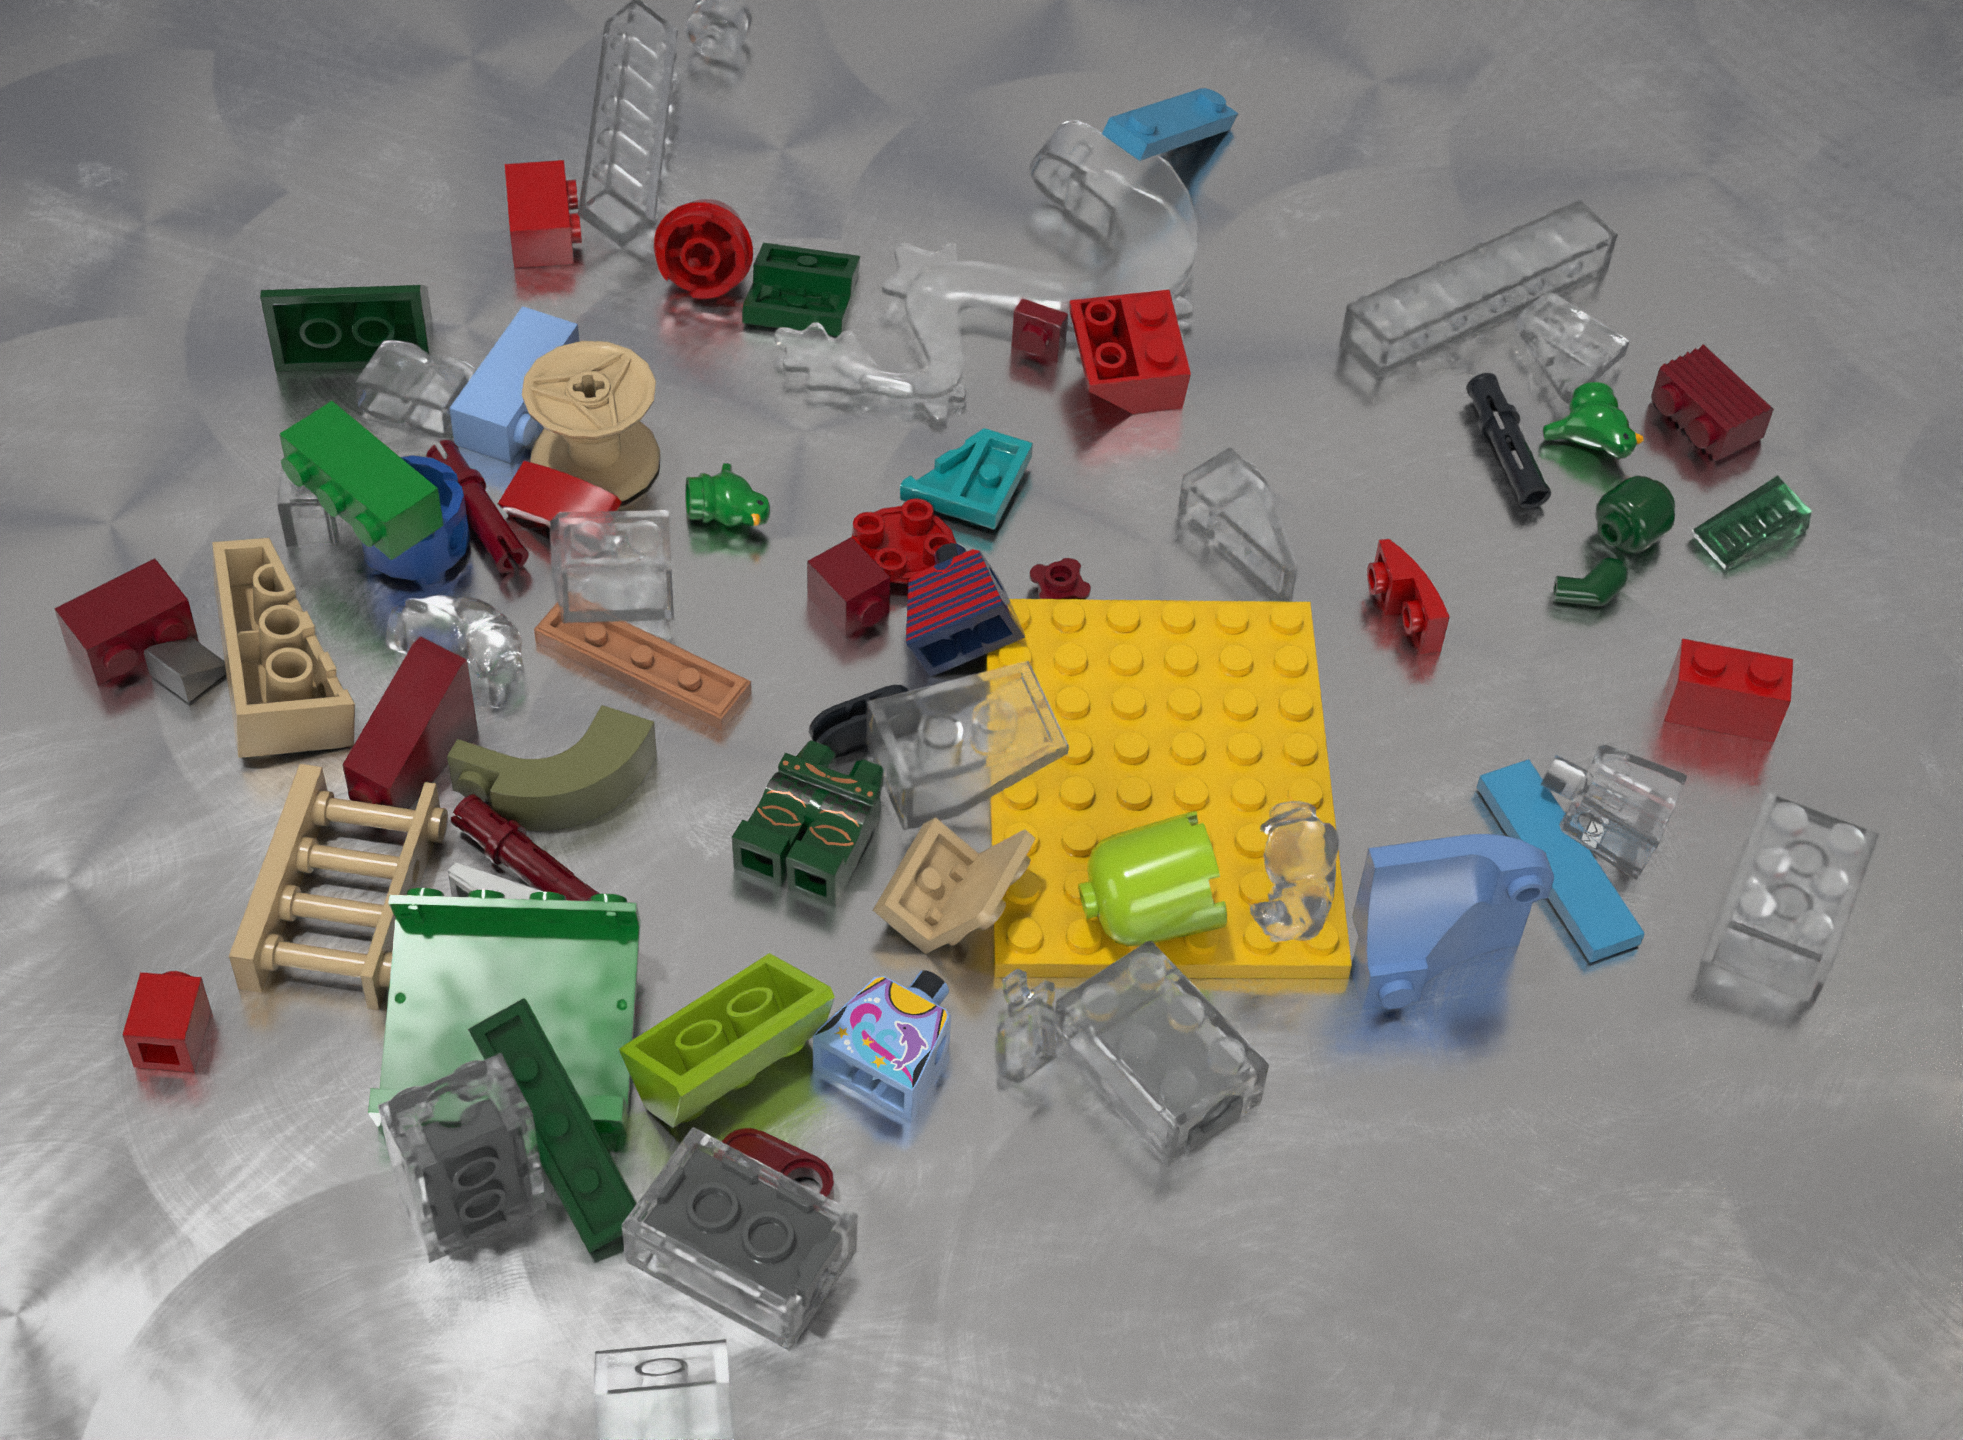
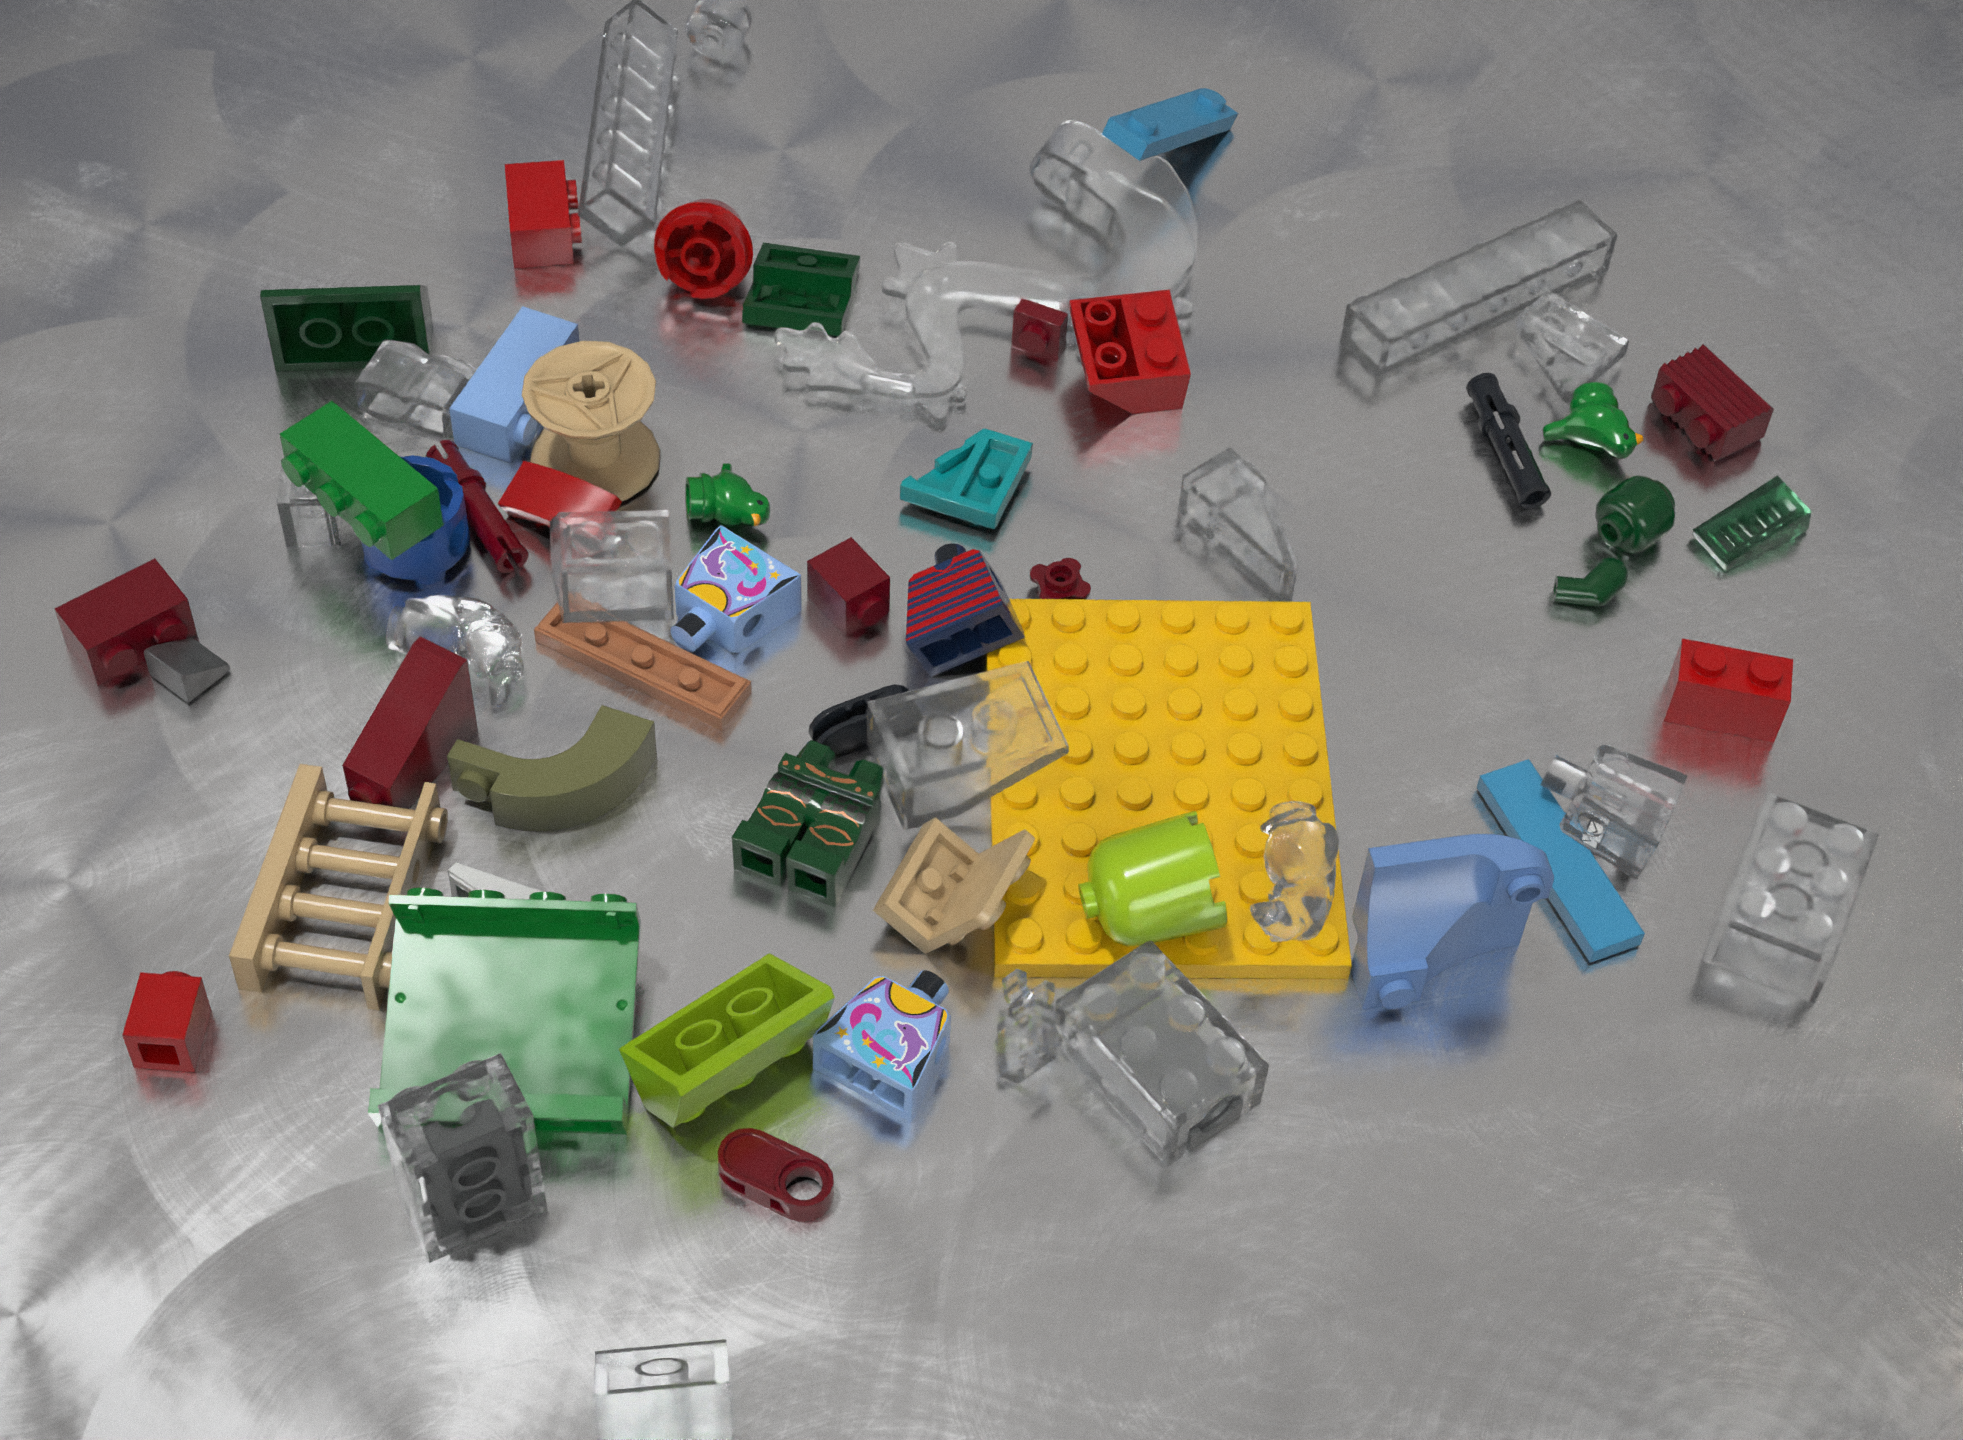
tan wedge [212,538,355,758] -> none
dark red pin [451,794,600,901] -> none
dark green tile [468,998,644,1253] -> none
piece [622,1127,858,1351] -> none
red dish [851,499,957,584] -> none
red slope [1367,539,1450,654] -> none
none -> light blue torso [670,525,802,653]

